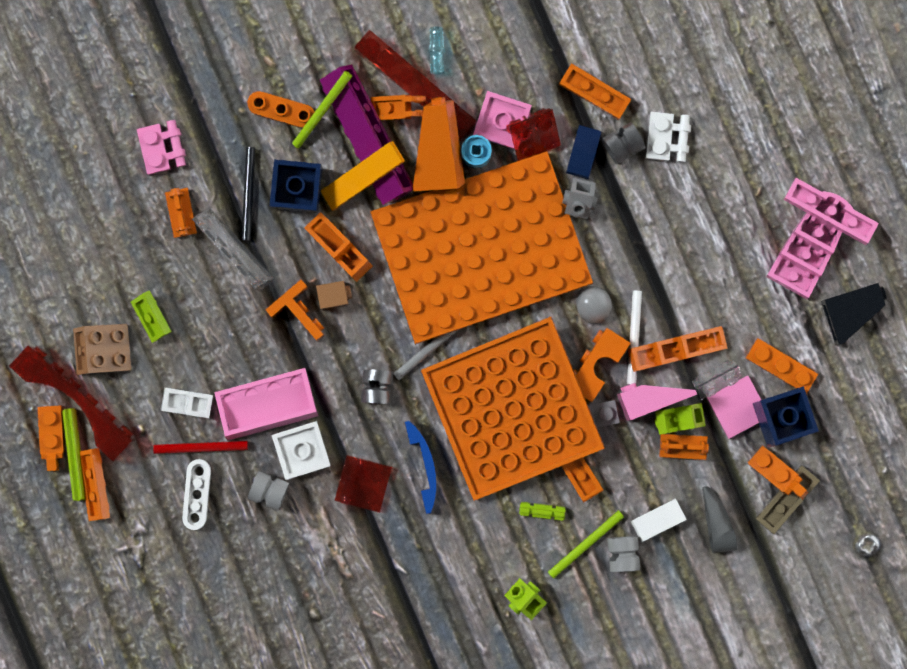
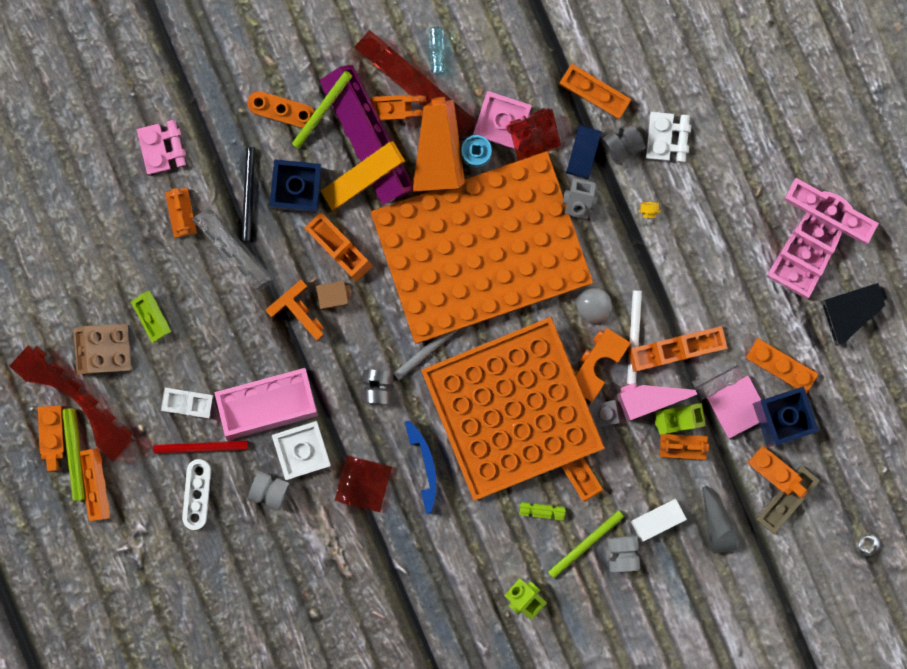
none -> yellow plate [638,202,661,218]

